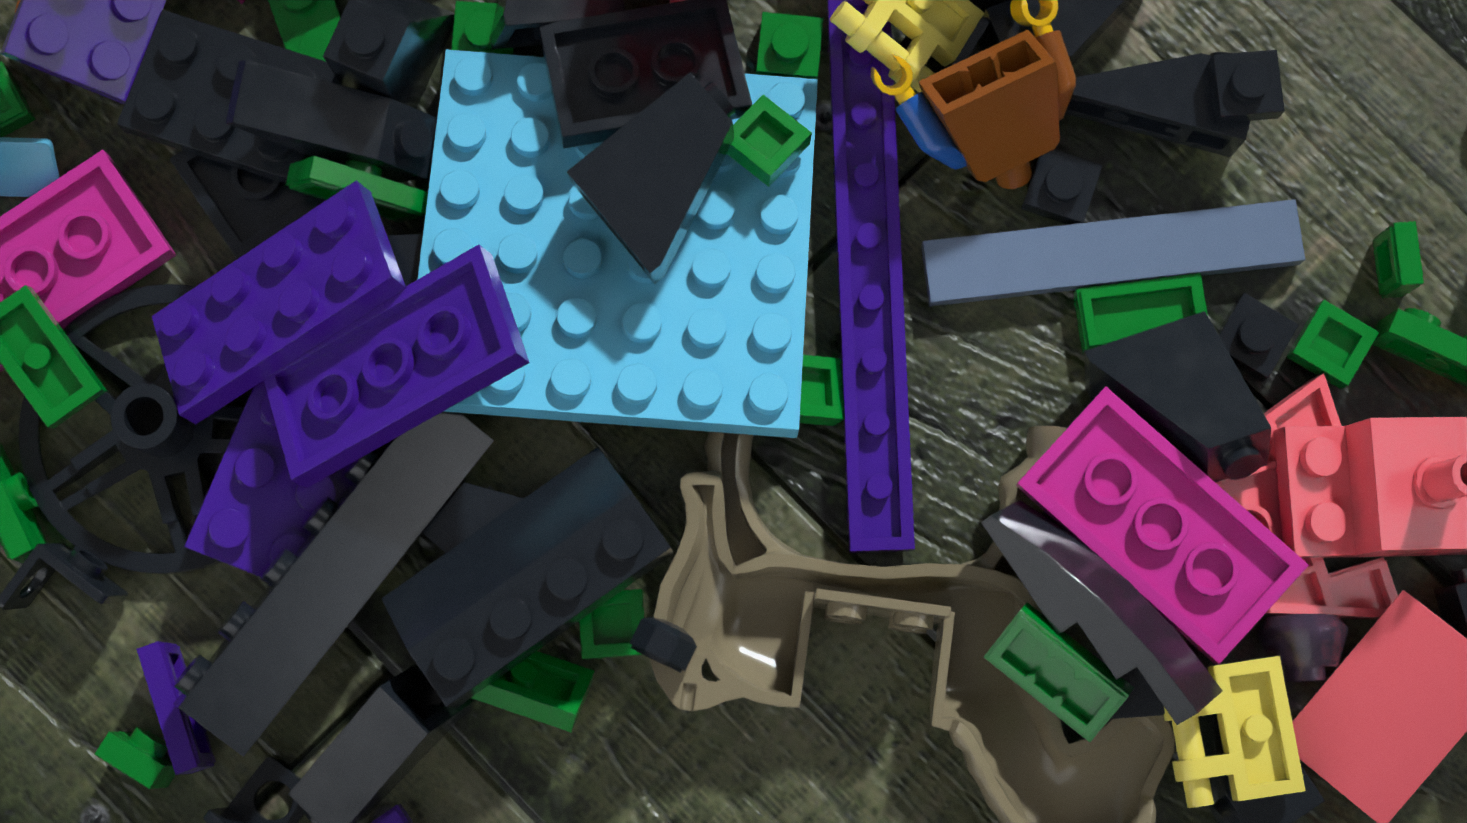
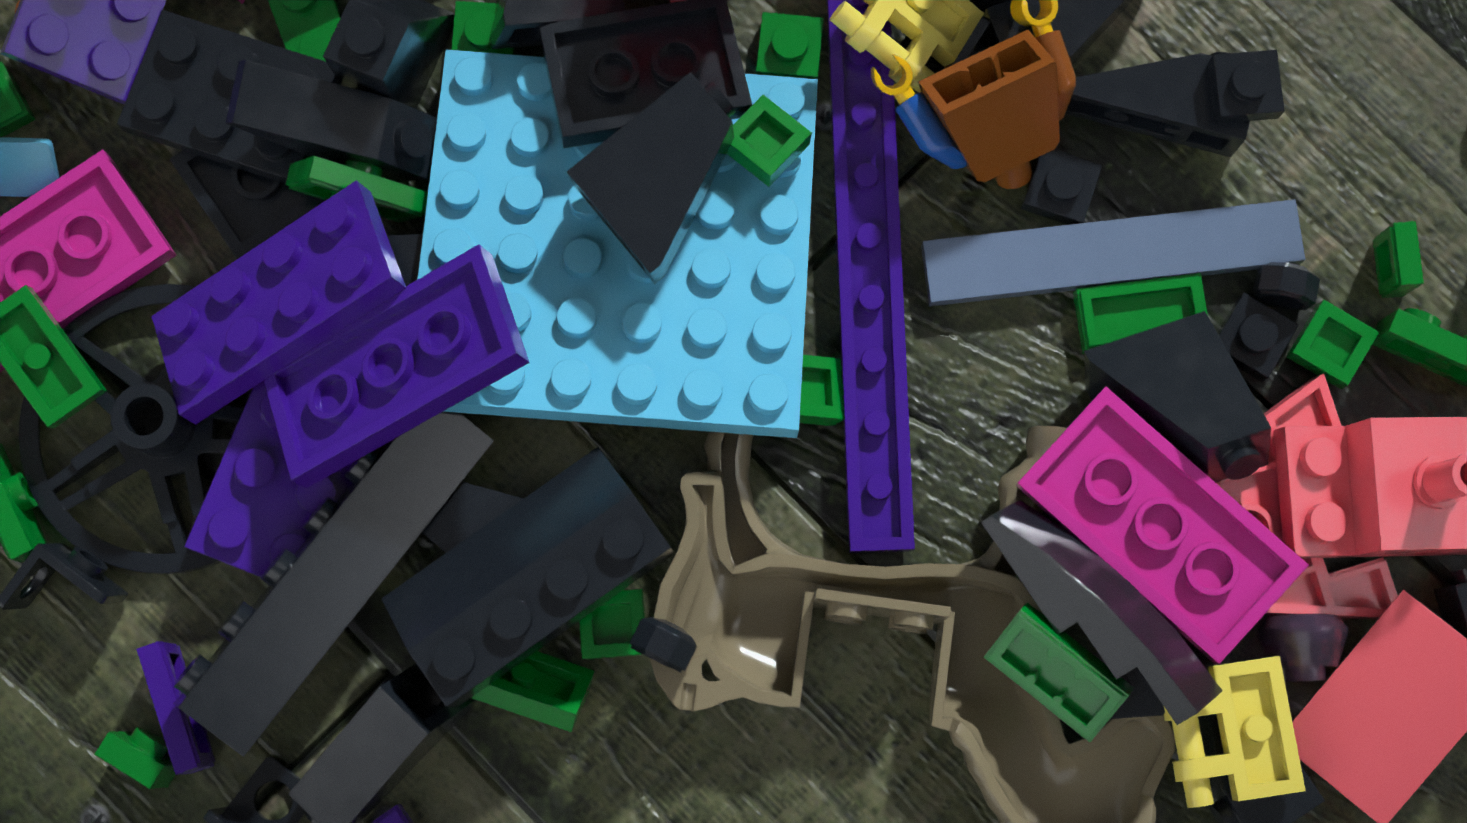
none -> black tile [1252,262,1320,310]

